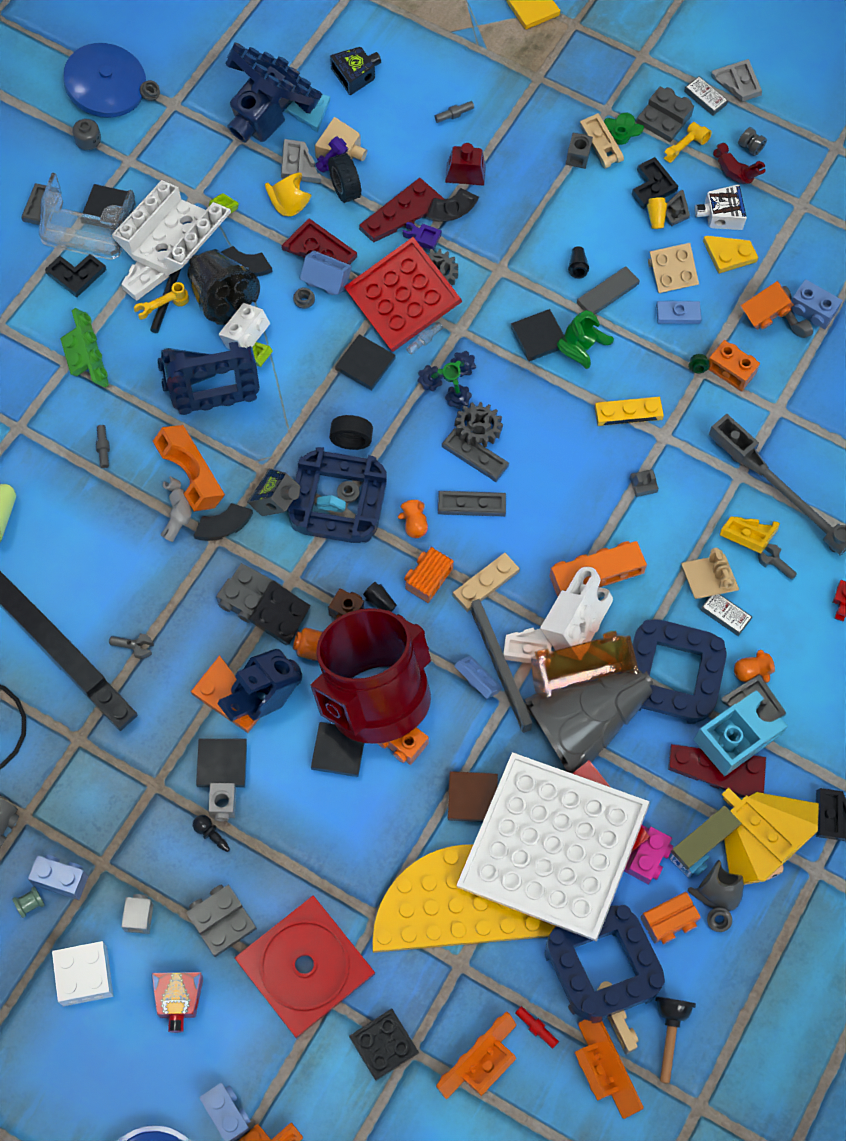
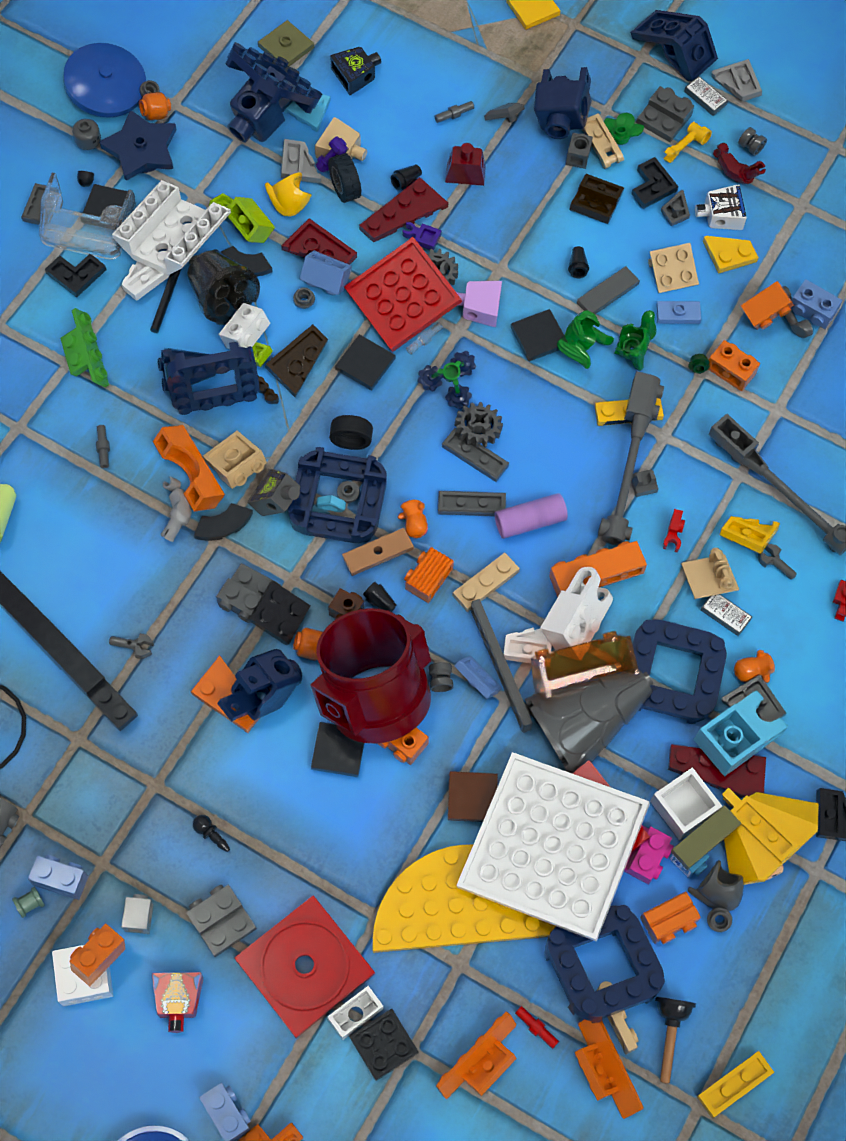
yellow brick [134,282,189,320] -> none
black tile [196,739,247,787] -> none
light grey brick [209,783,236,821] -> none
black tile [425,188,479,222] -> none
yellow cone [647,198,668,229] -> none
none -> orange brick [69,923,125,987]
none -> black hinge [77,171,94,187]
none -> dark blue plate [99,111,177,180]
none -> orange head [139,92,171,121]
none -> tan plate [202,431,267,489]
none -> lime brick [228,197,275,243]
none -> olive plate [258,20,315,67]
none -> dark brown piece [258,375,279,404]
none -> dark brown wing [265,324,328,397]
none -> white piece [327,986,383,1040]
none -> medium nougat tile [342,528,414,576]
none -> black cone [391,164,422,190]
none -> dark grey wheel [429,662,453,692]
none -> lavender torso [456,281,502,327]
none -> dark grey piece [484,103,525,122]
none -> lavender piece [495,493,568,539]
none -> dark blue piece [534,67,592,139]
none -> dark brown slope [569,174,624,224]
none -> dark grey bar [598,371,664,545]
none -> green hair [614,310,657,371]
none -> dark blue bracket [630,10,718,82]
none -> white piece [650,767,722,841]
none -> red plate [663,509,685,552]
none -> yellow plate [697,1051,775,1118]

